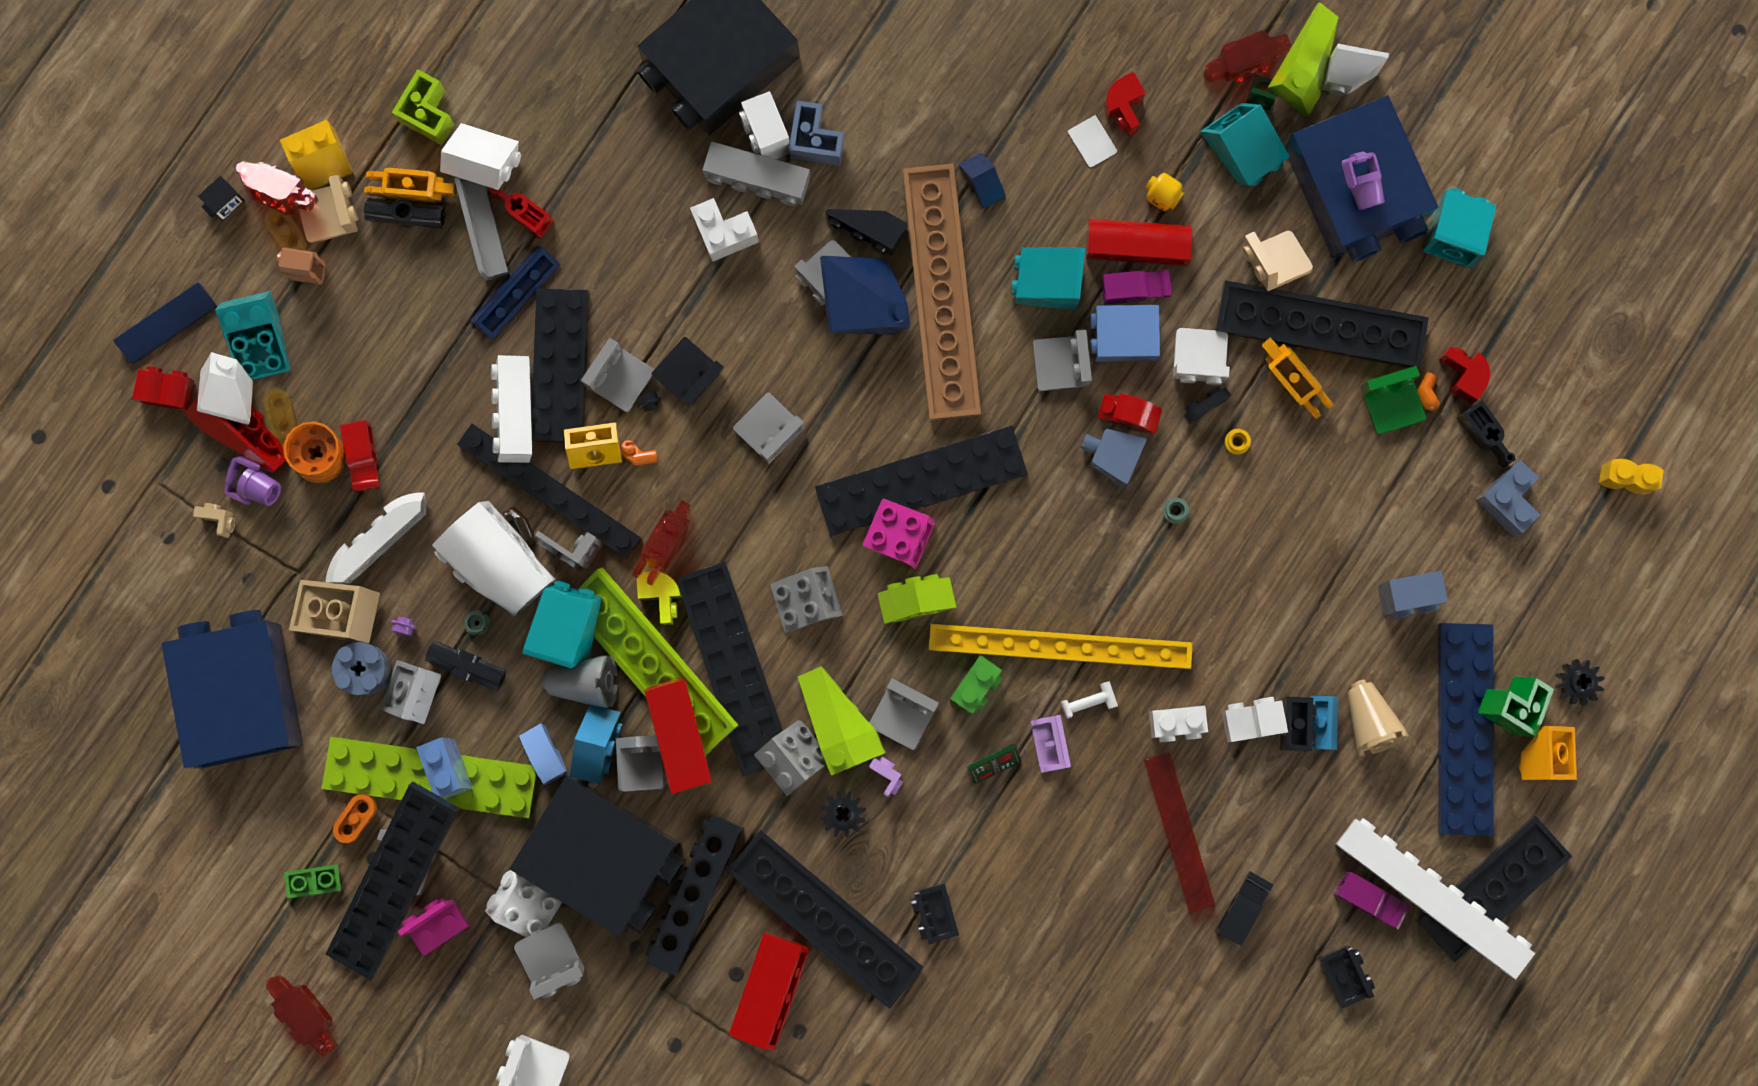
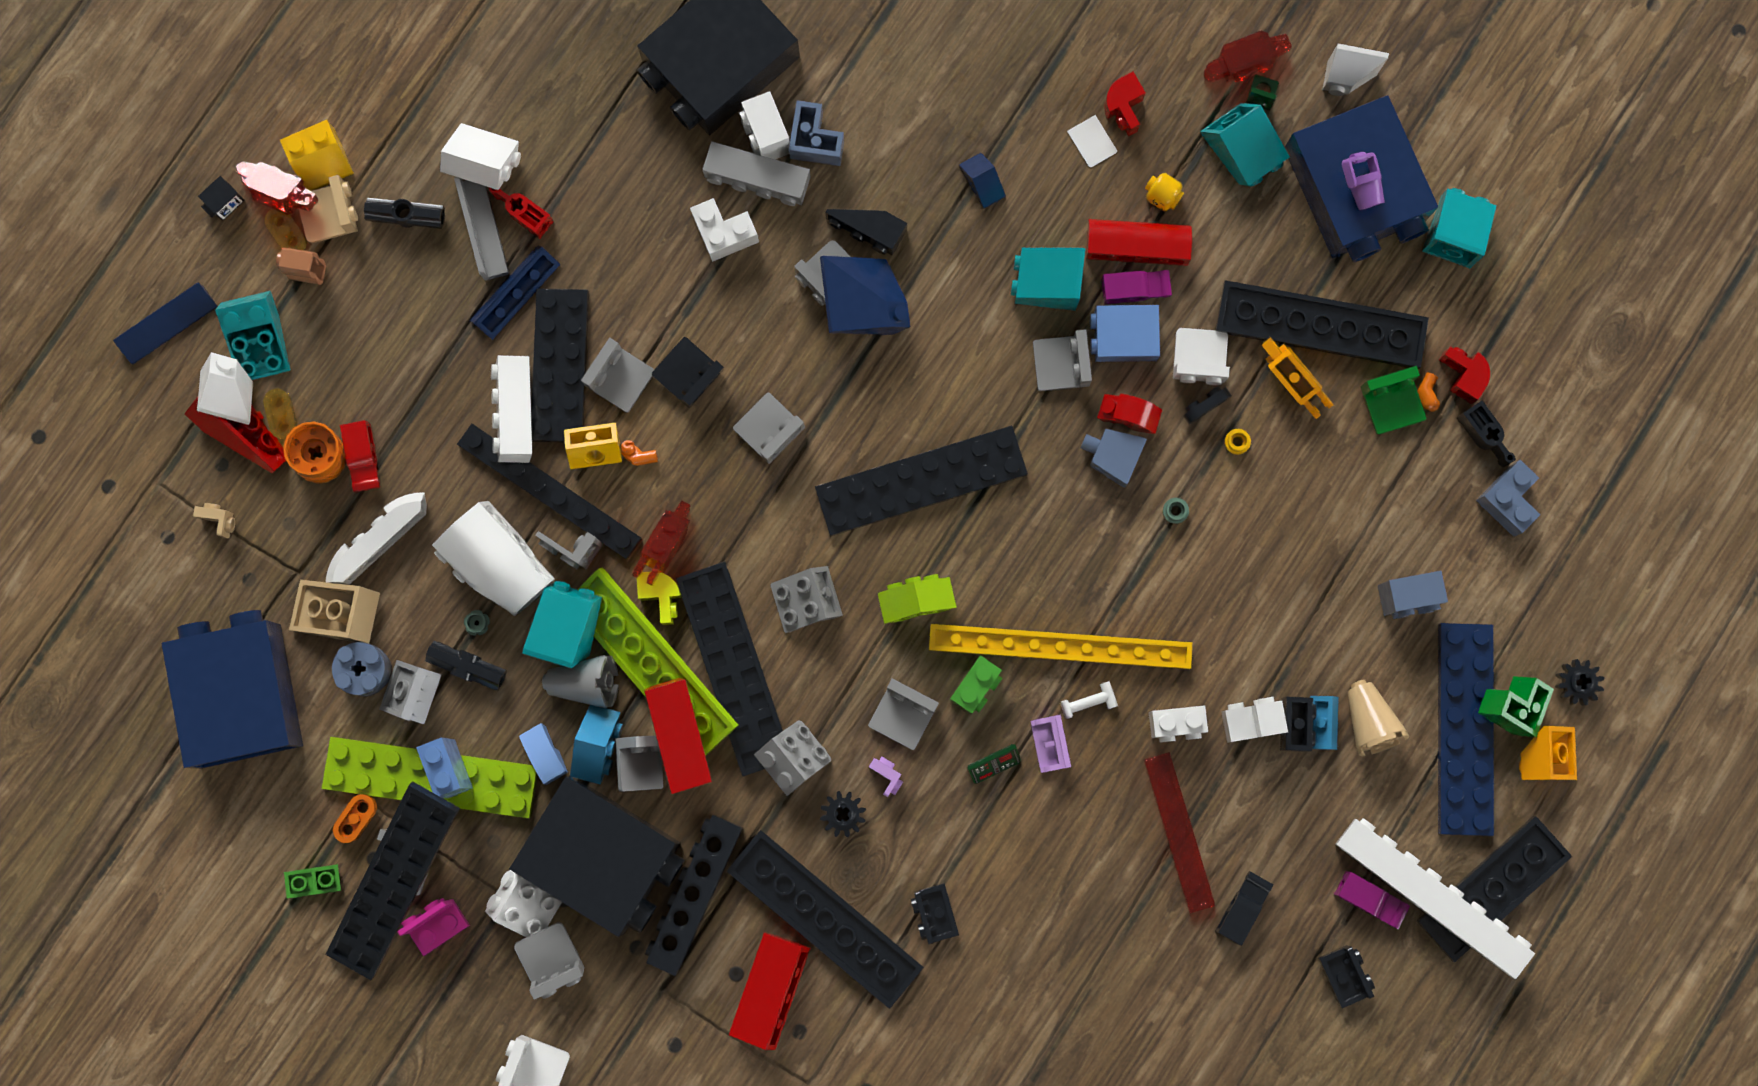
red brick [132,366,194,411] -> none
medium lavender piece [224,456,281,506] -> none
clear red hinge [266,975,338,1057] -> none
light orange hinge [364,168,457,205] -> none
medium lavender plate [391,617,416,637] -> none
lime brick [392,69,455,145] -> none
dark brown arm [502,507,535,541] -> none
black plate [637,391,661,412] -> none
lime wedge [798,666,885,776] -> none
dark pink bracket [863,499,935,570] -> none
medium nougat plate [903,164,981,421] -> none
tan bracket [1242,231,1313,291] -> none
lime wedge [1268,3,1339,117] -> none
yellow brick [1599,459,1664,494] -> none

